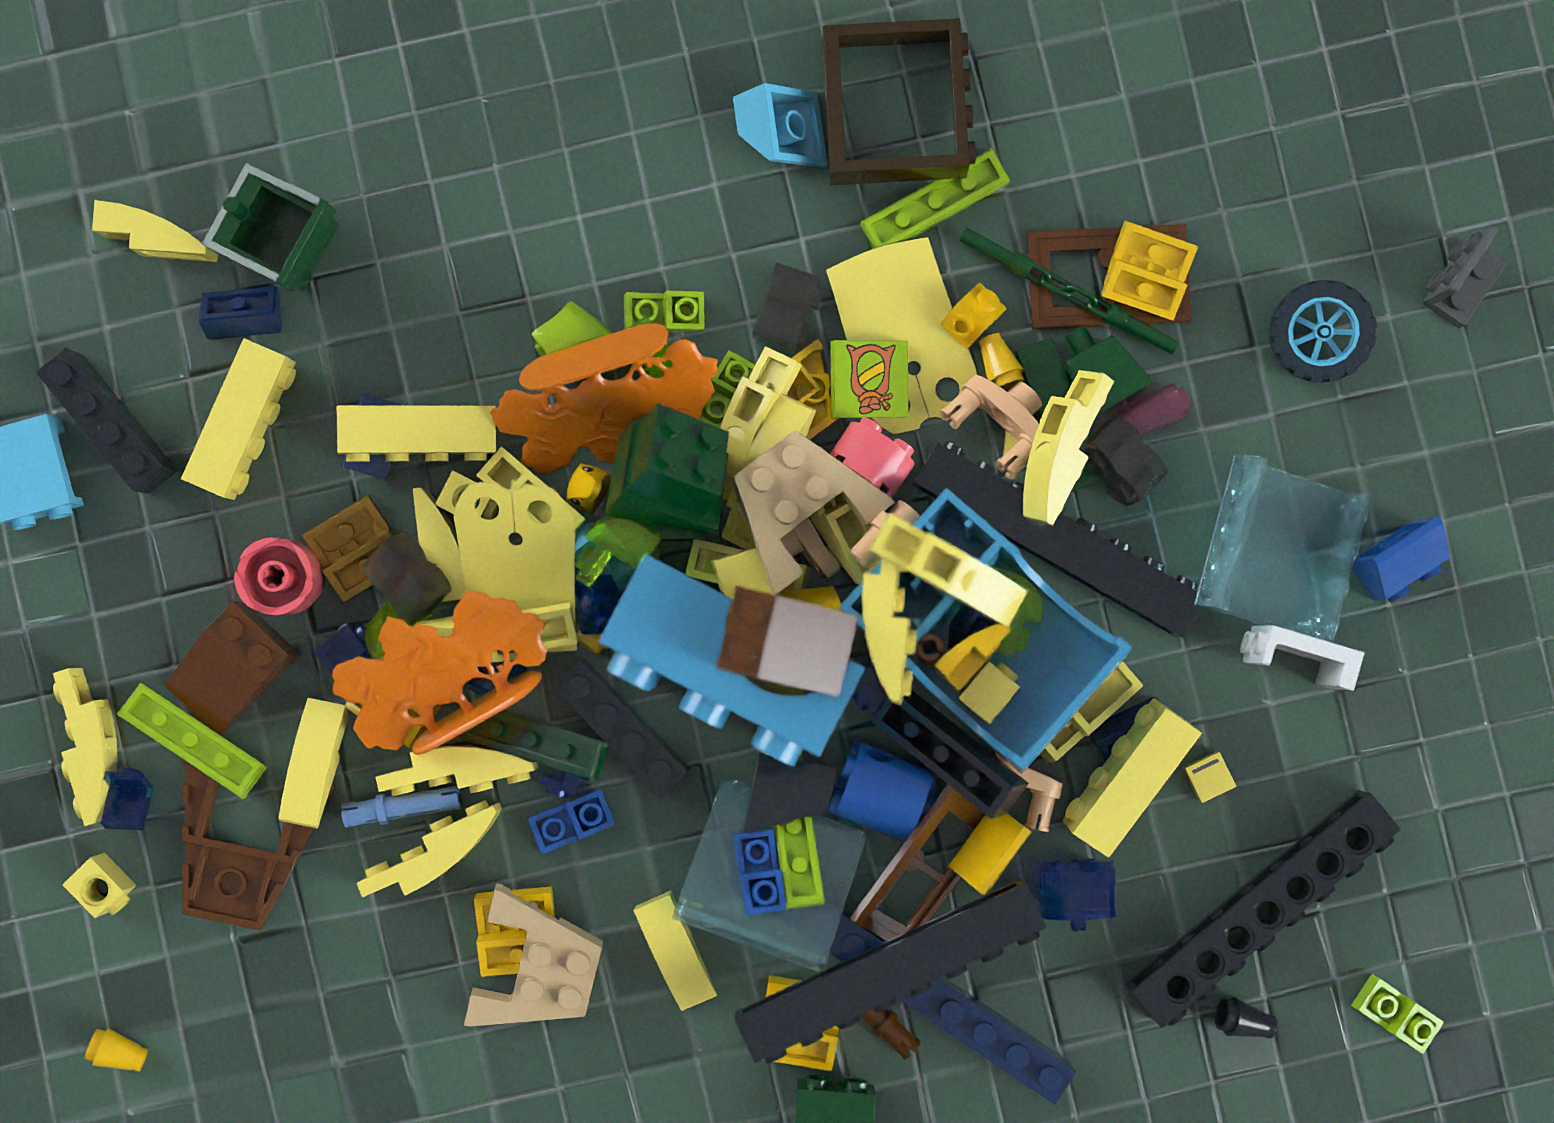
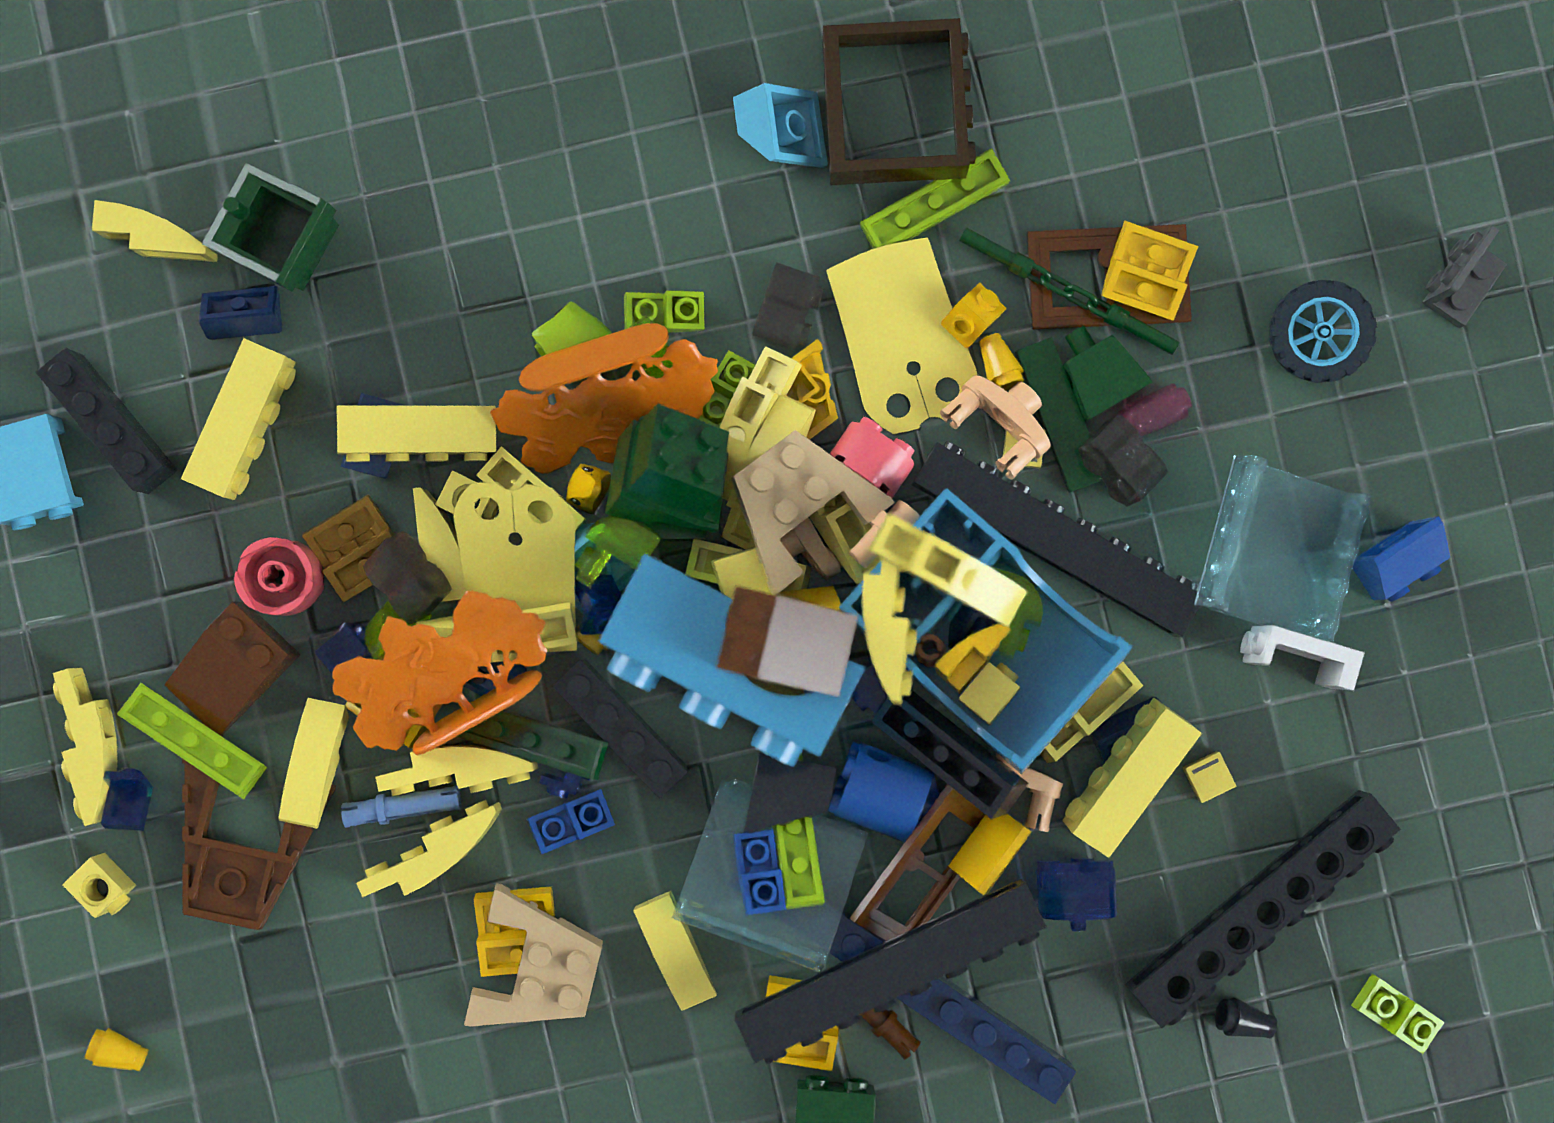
lime tile [830,340,908,418] -> none
light yellow slope [1023,370,1114,526] -> none

